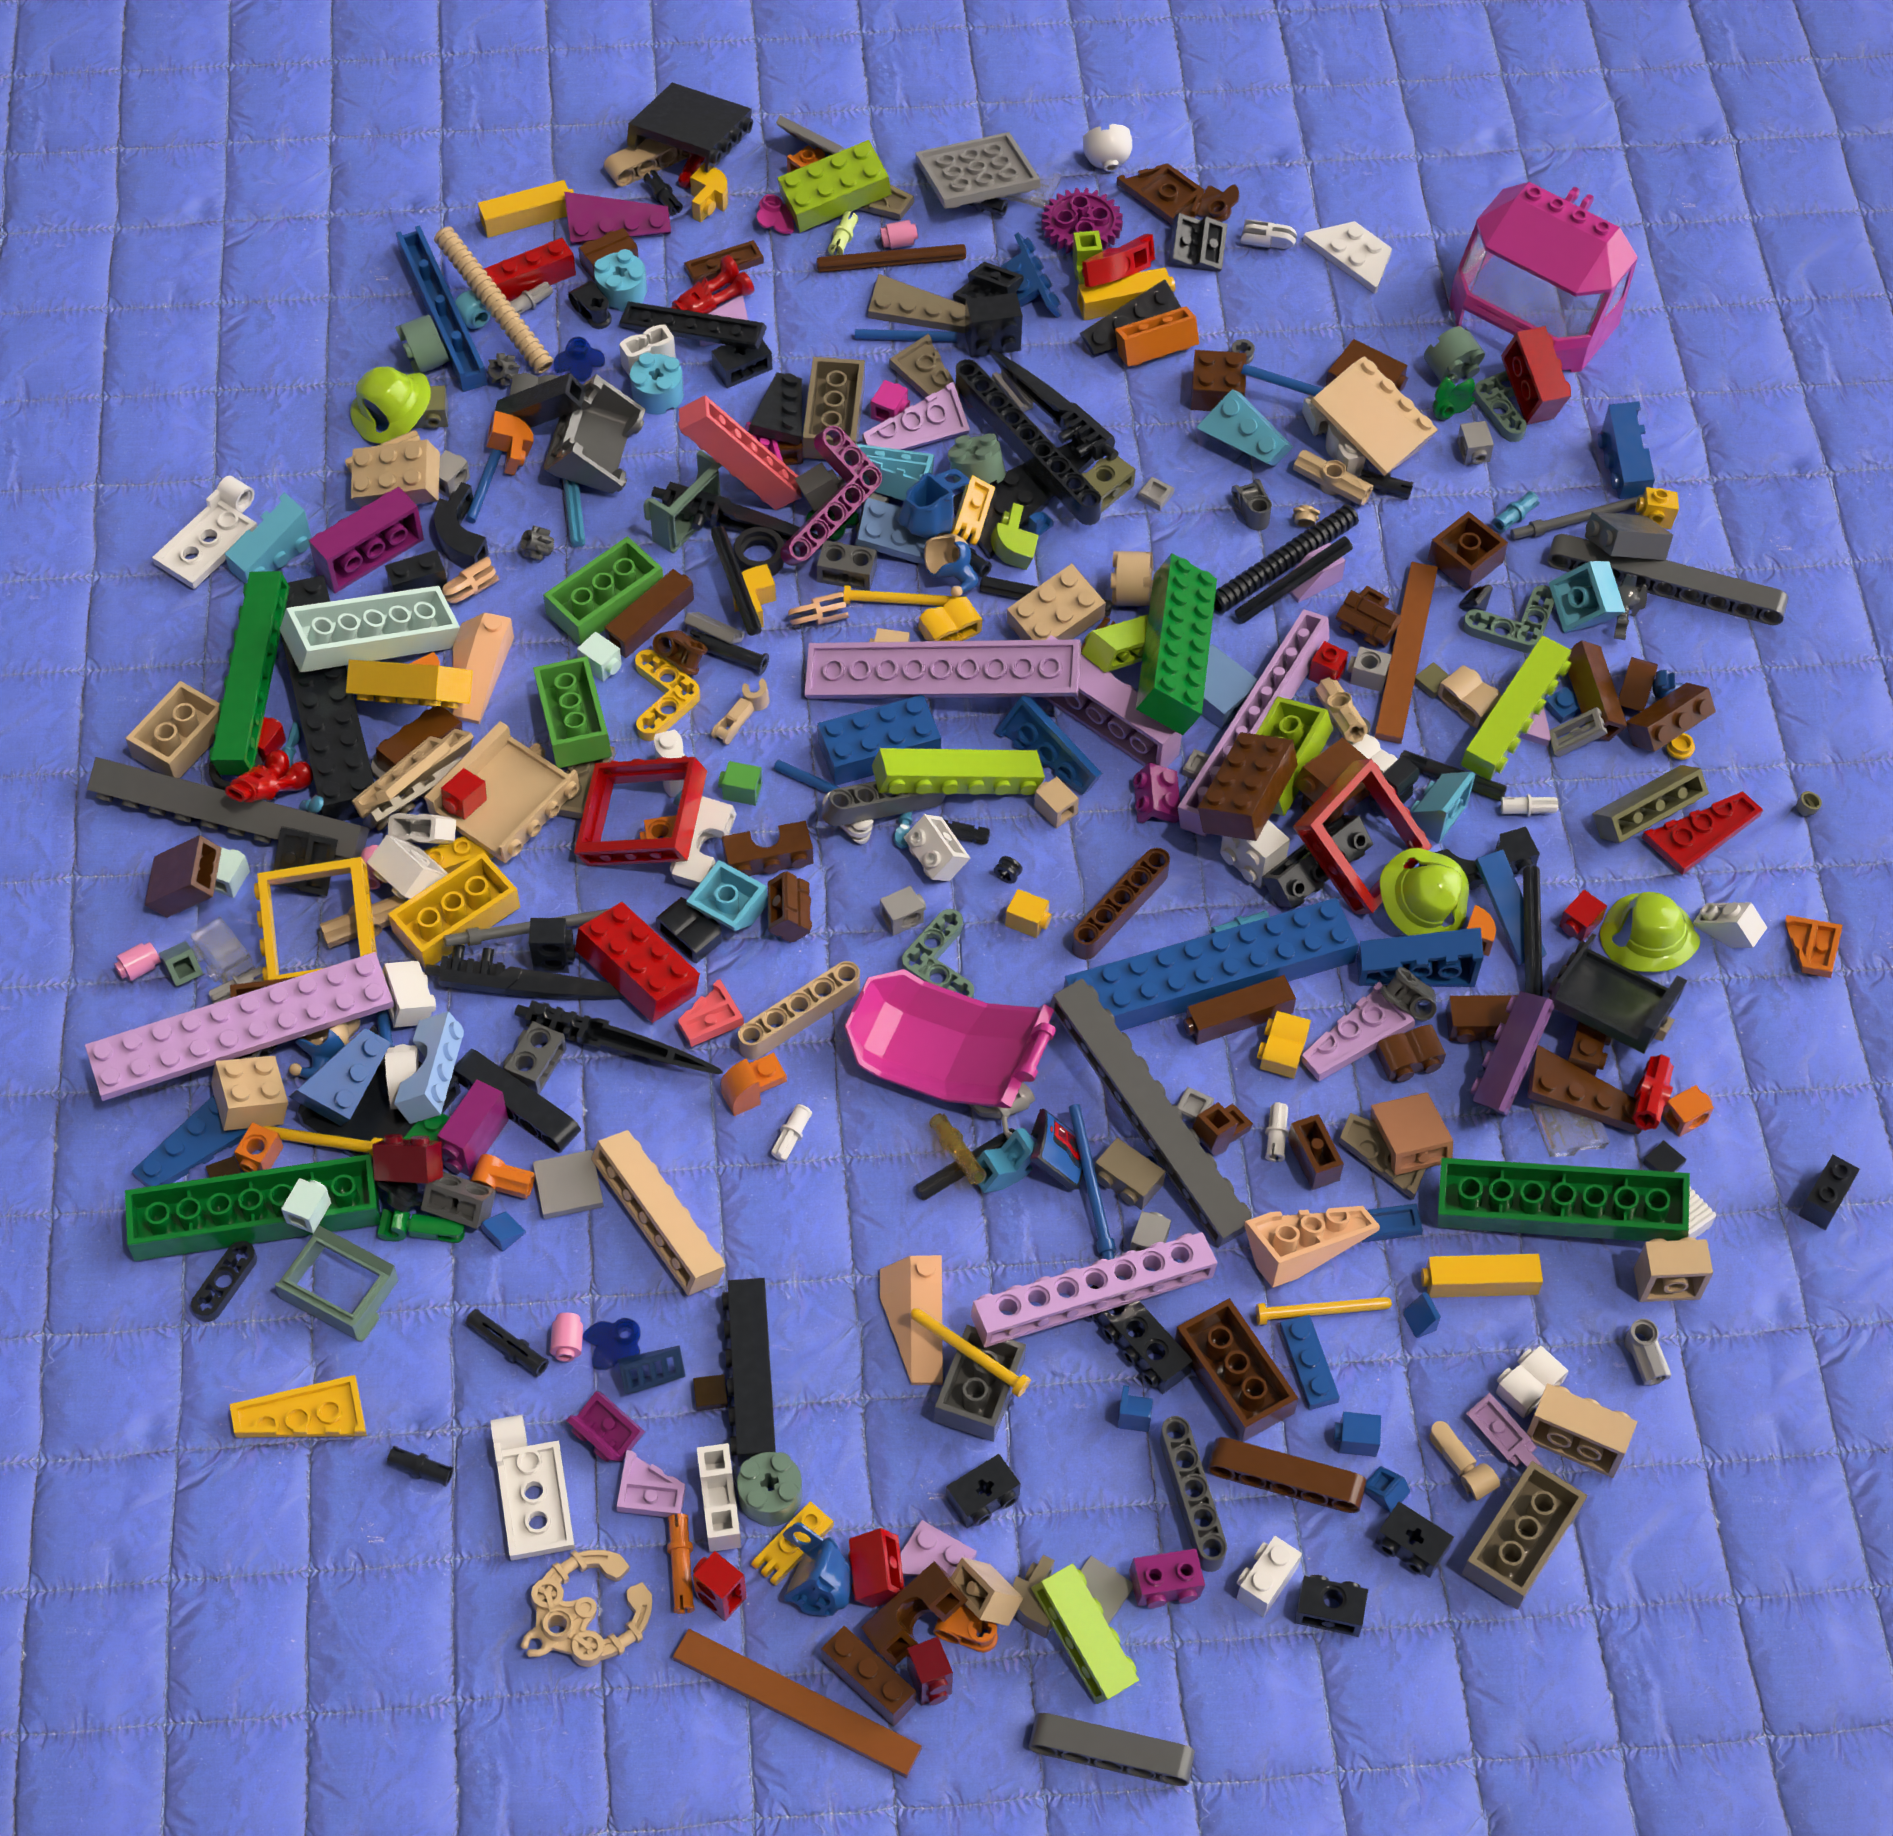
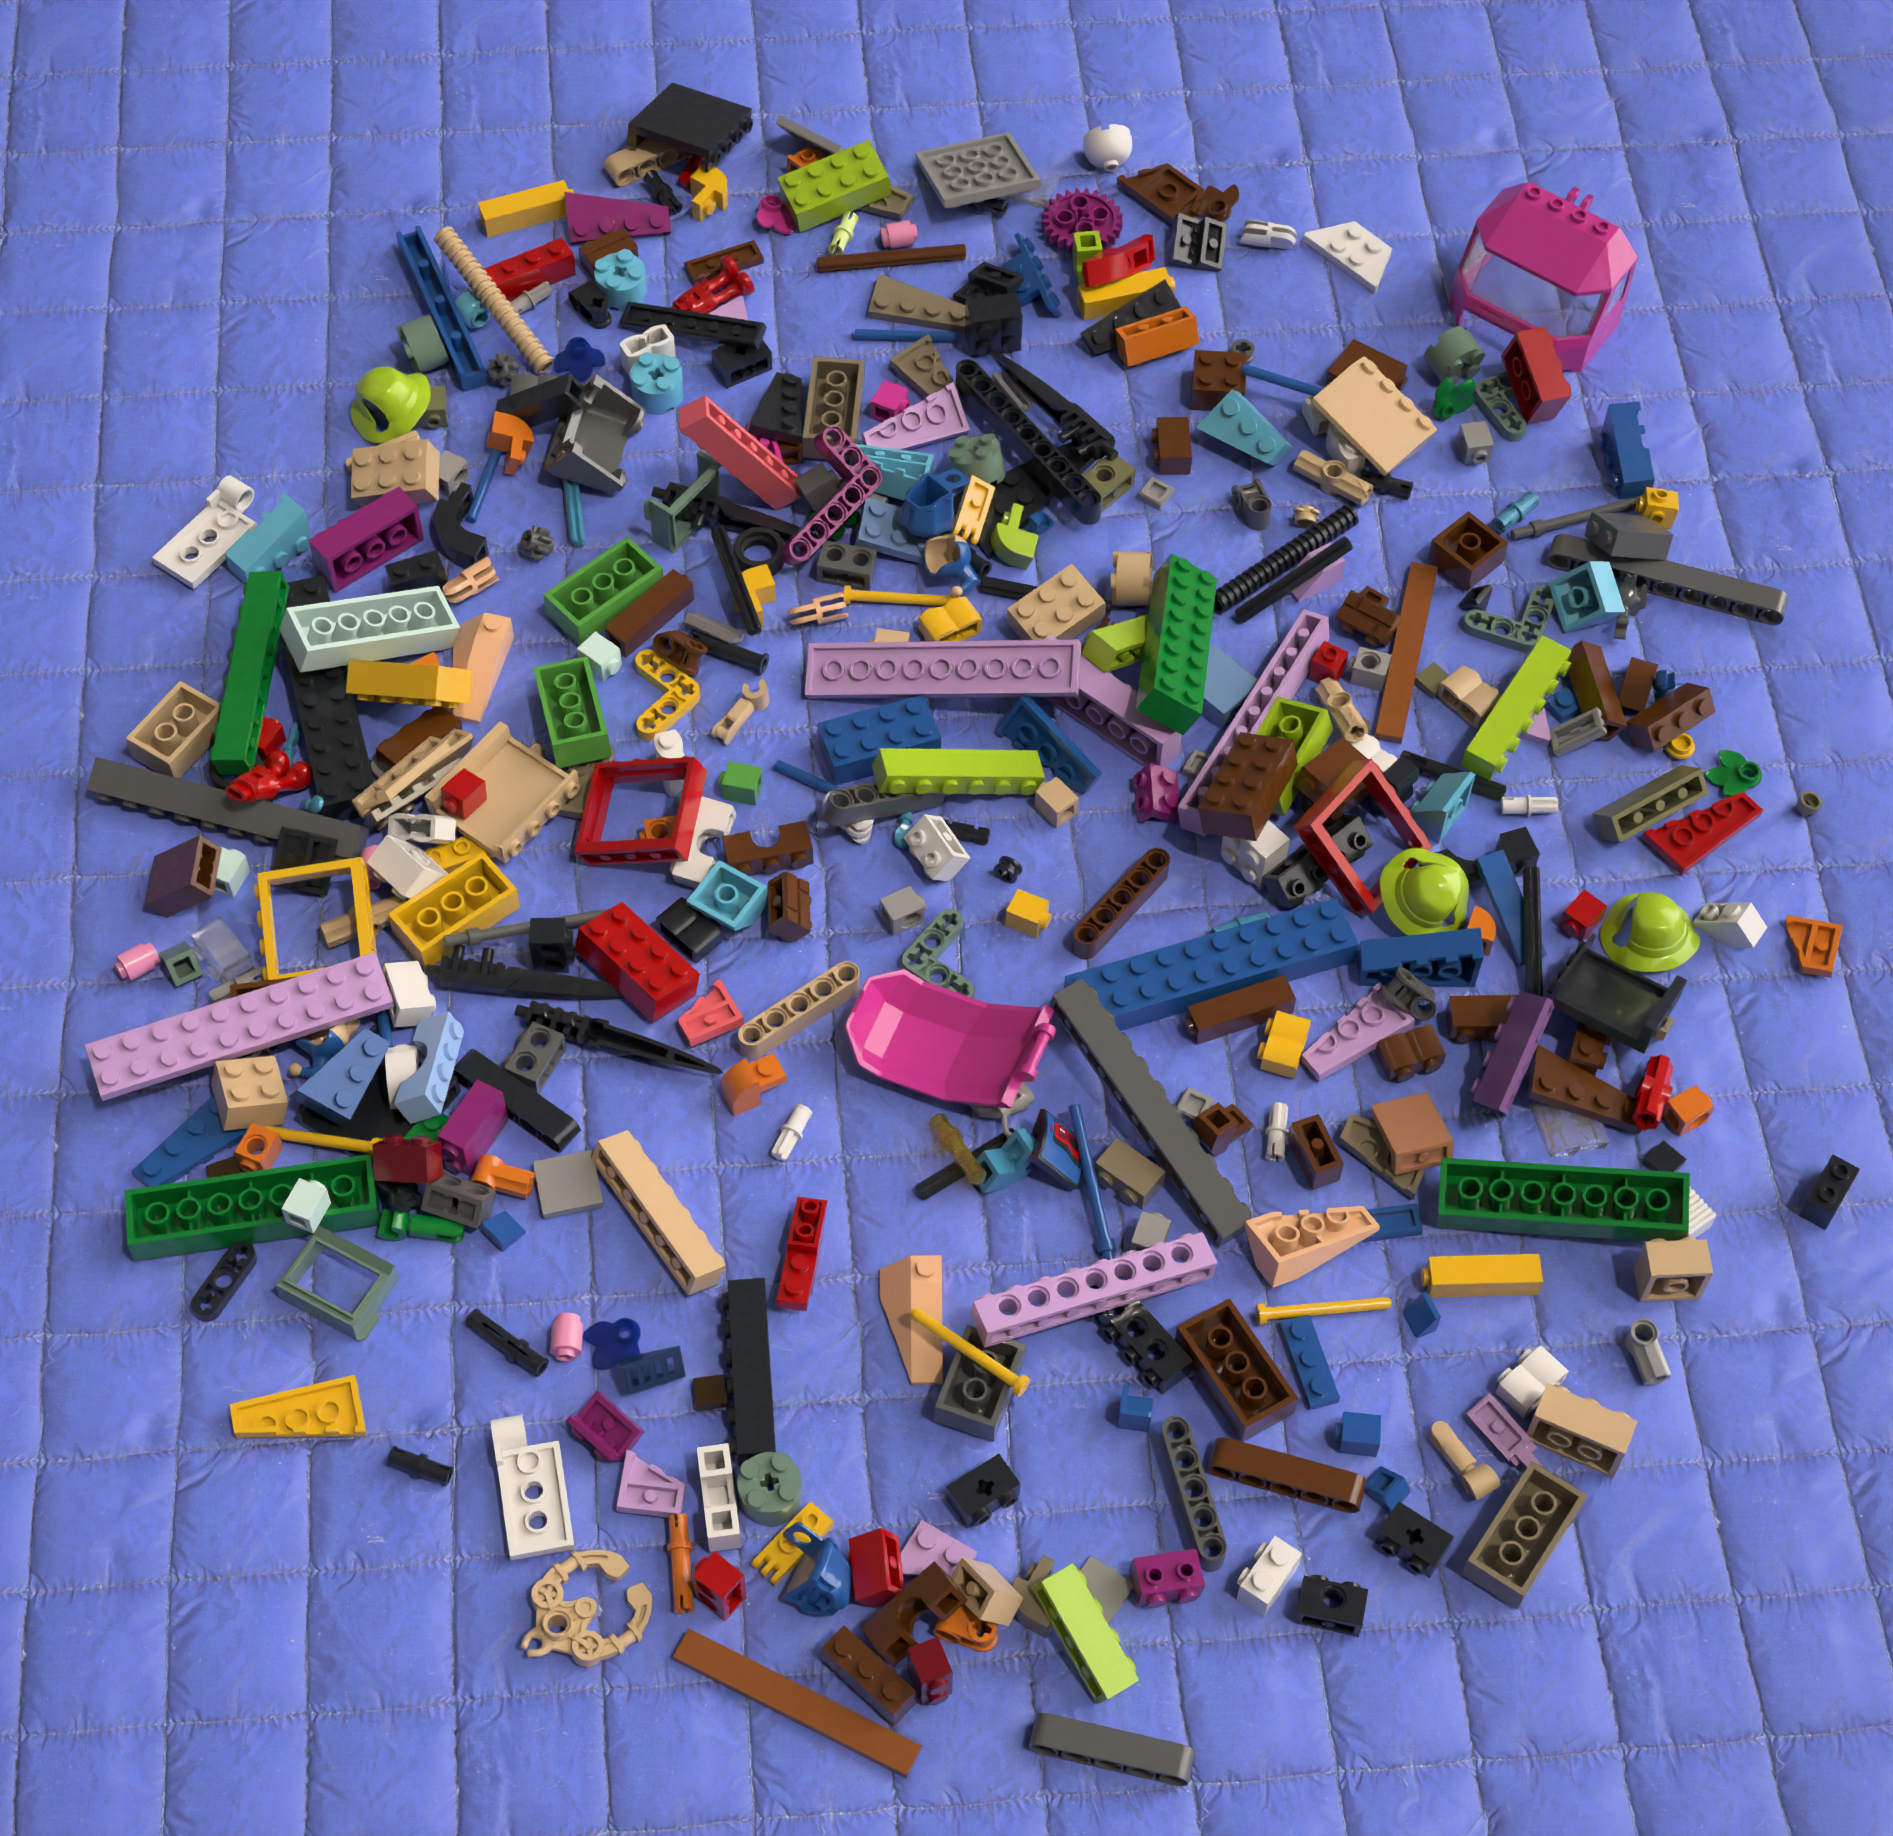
none -> red slope [776,1196,828,1311]
none -> reddish brown brick [1151,417,1192,475]
none -> green plate [1705,750,1762,797]

